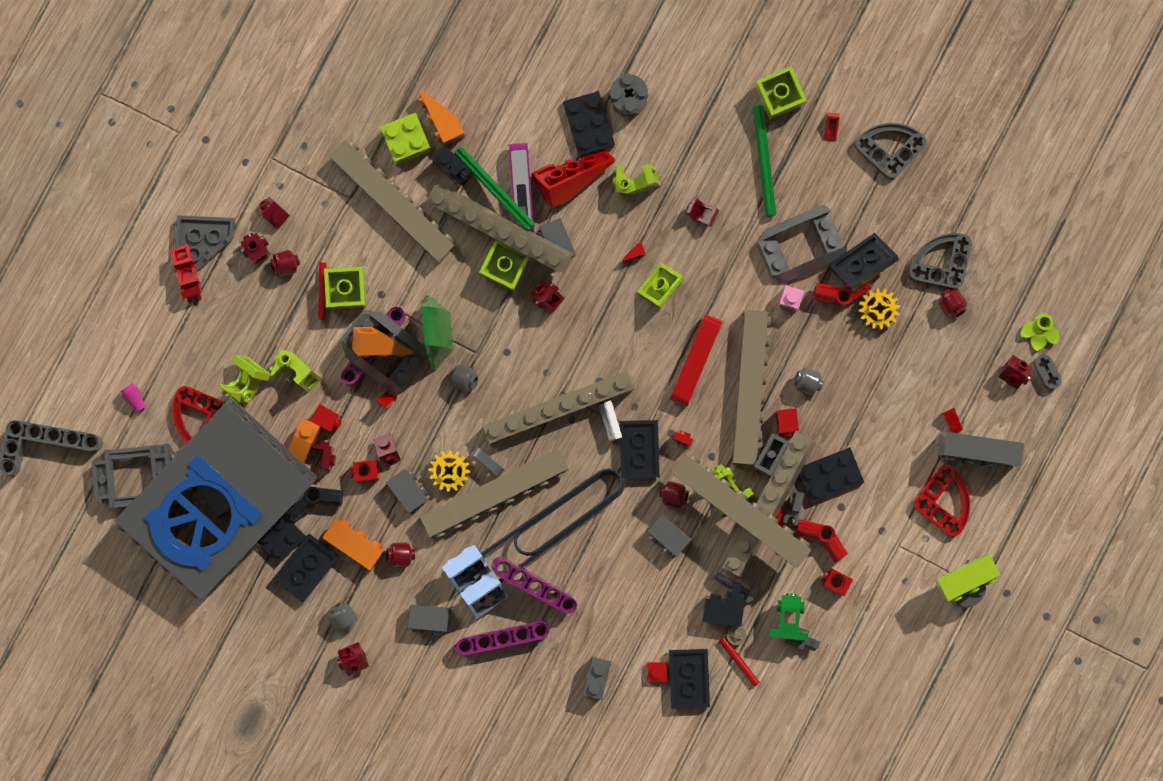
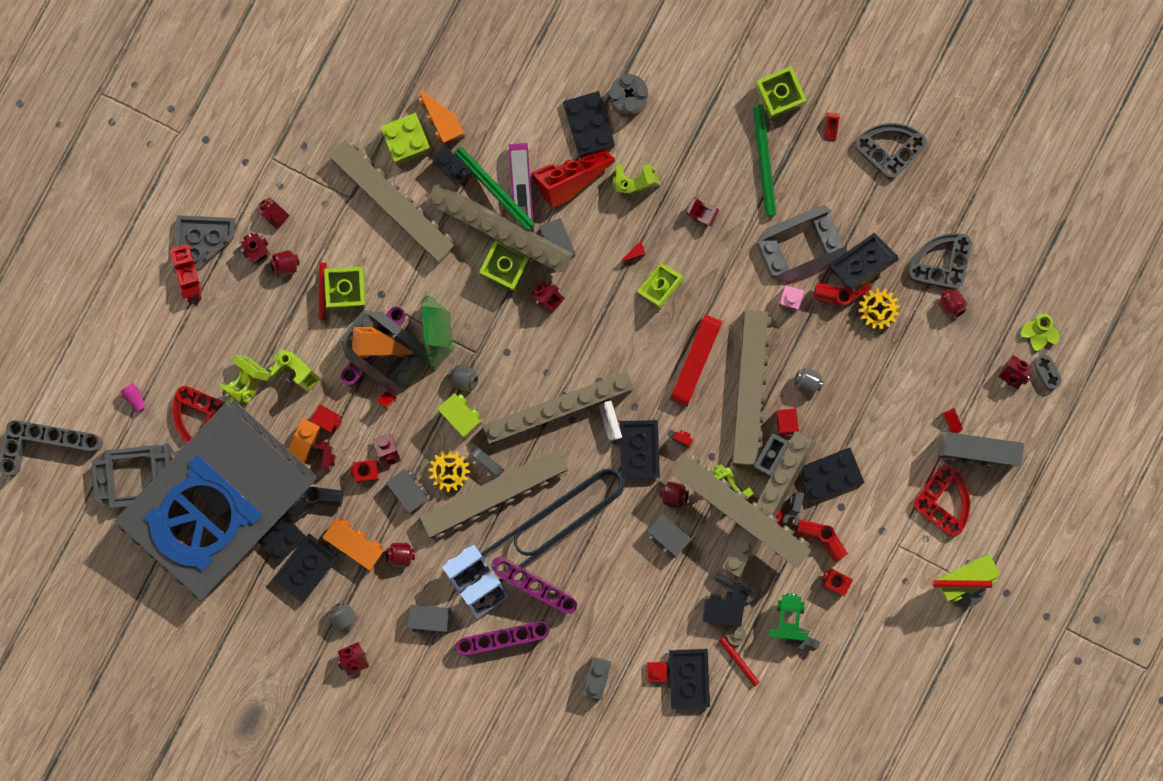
none -> lime brick [437,393,482,439]
none -> red bar [932,580,992,588]

